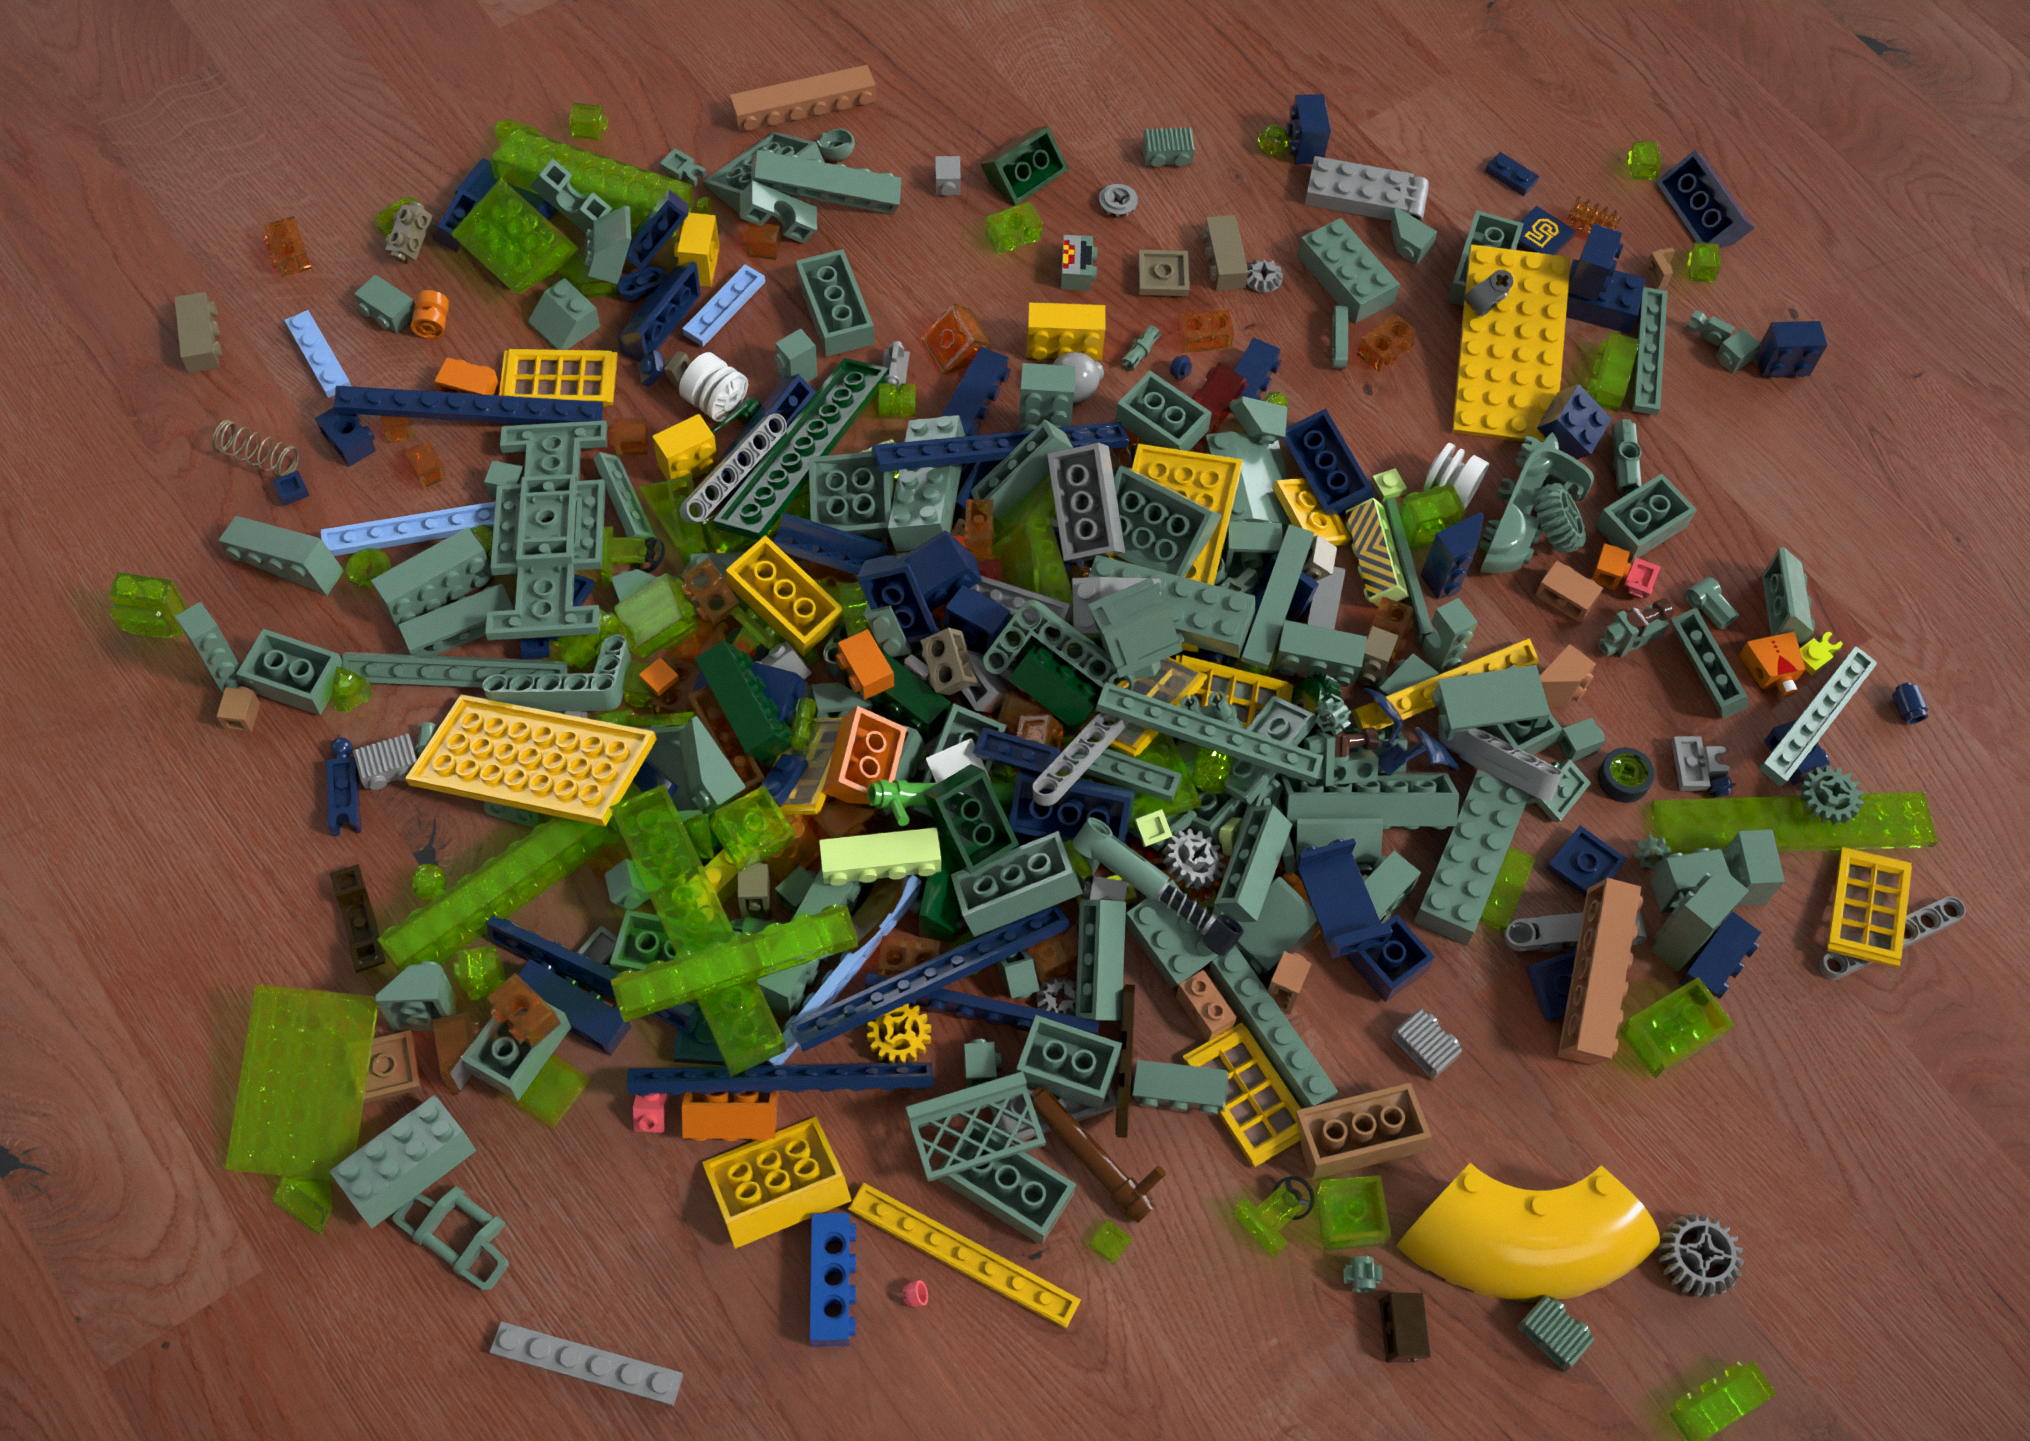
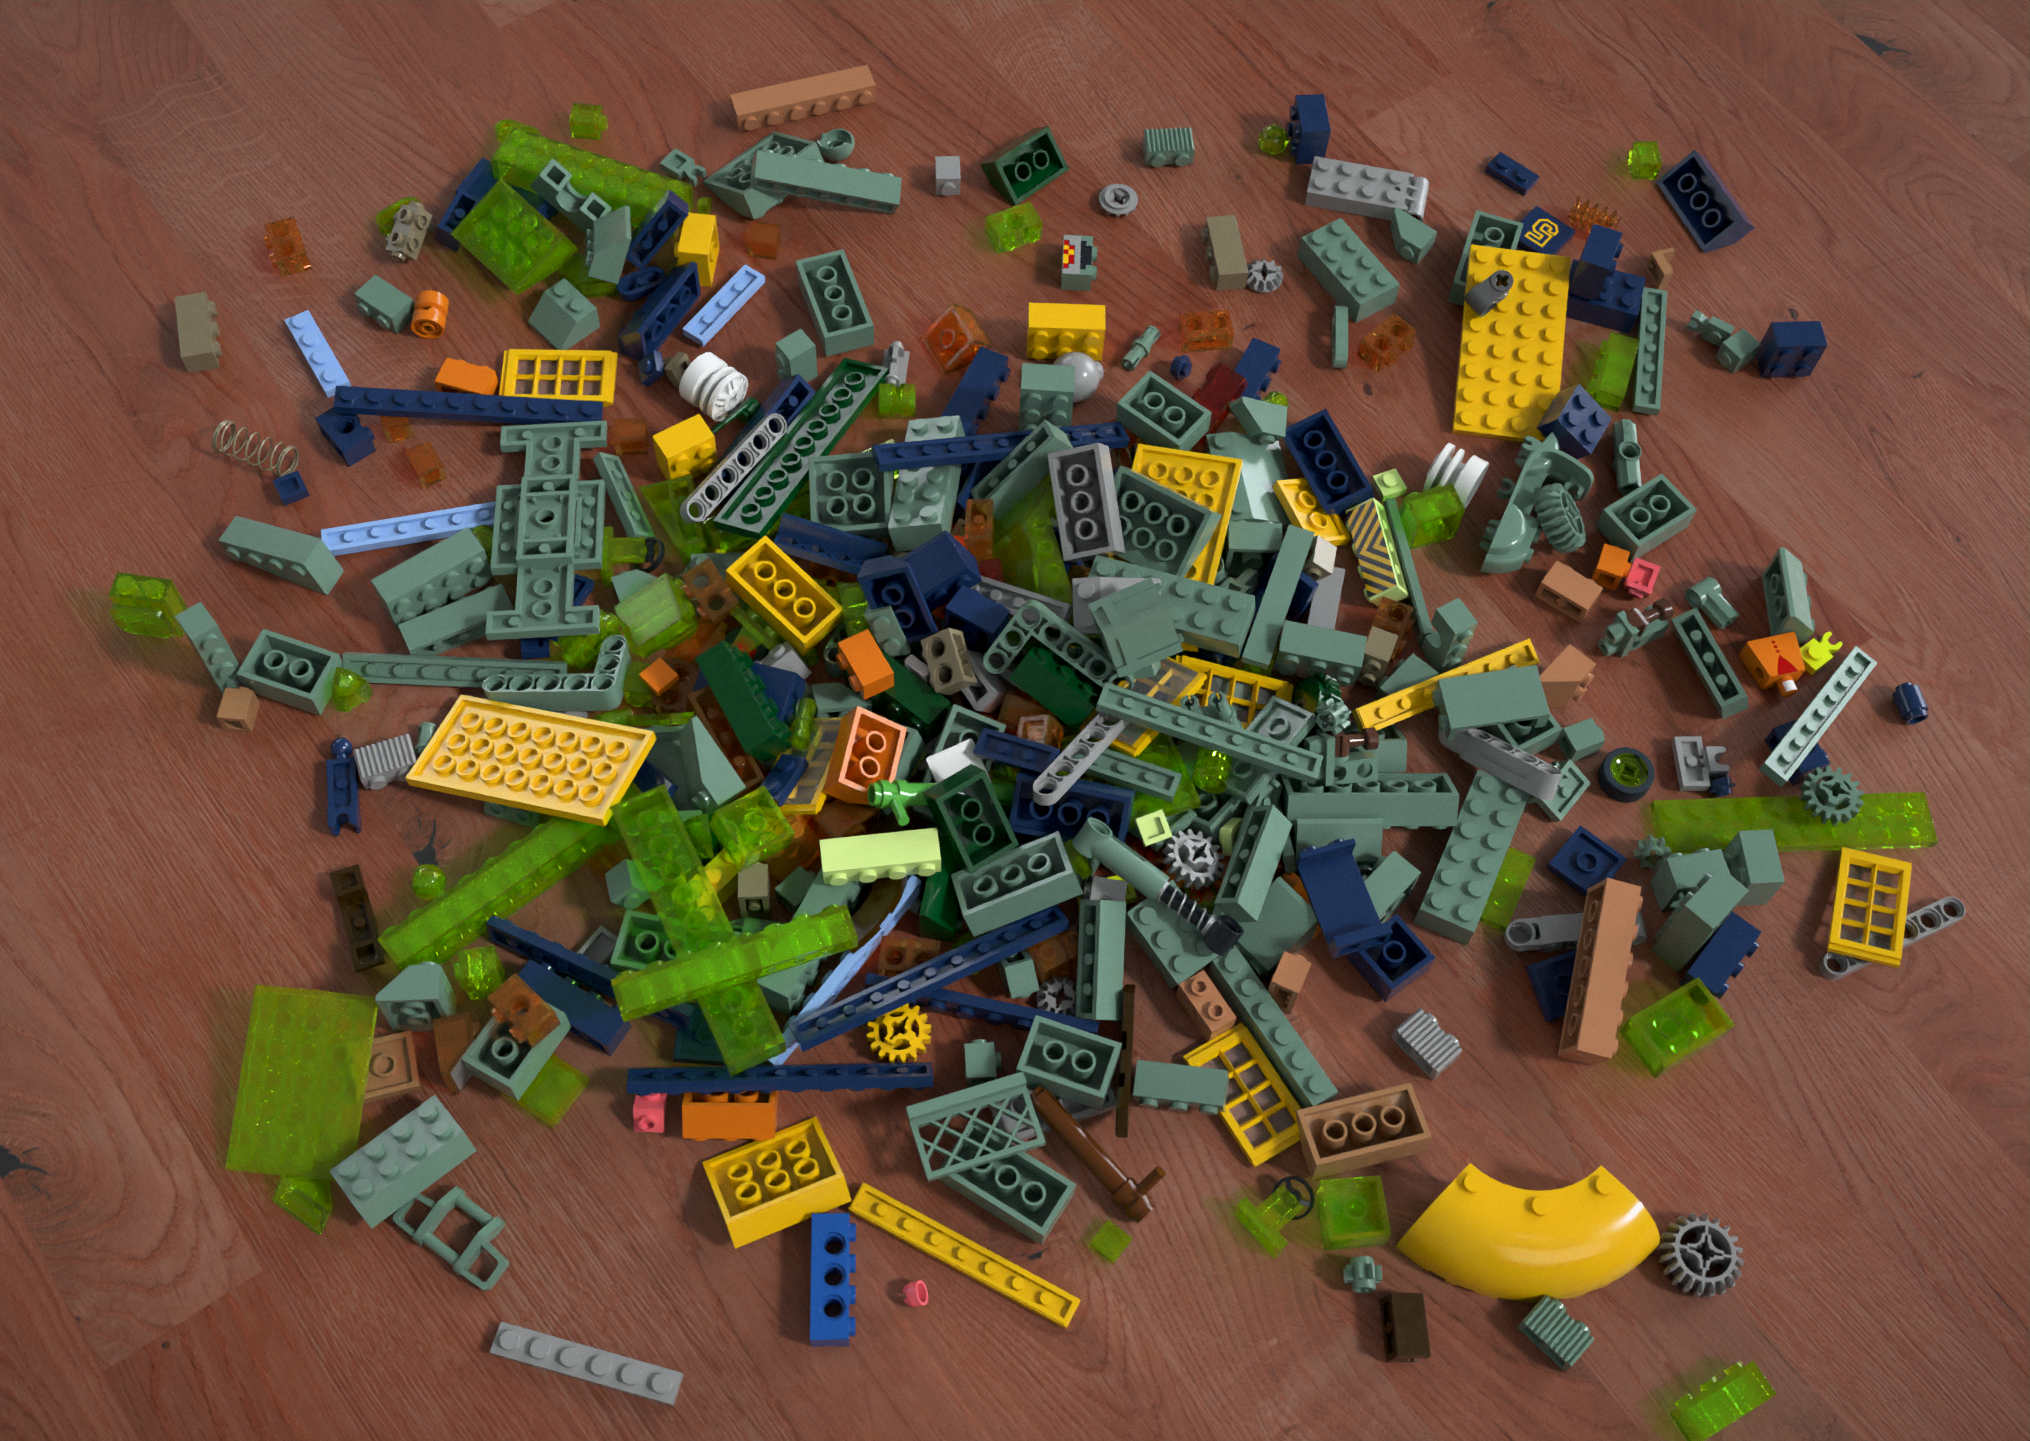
clear neon green gear [347,548,392,588] -> none
sand green brick [484,461,524,498] -> none
sand green arch [740,180,817,244] -> none
dark tan plate [1138,249,1190,296] -> none
dark blue plant [1361,688,1460,776] -> none
dark blue slope [1420,512,1484,600] -> none
clear neon green brick [1687,242,1722,283] -> none

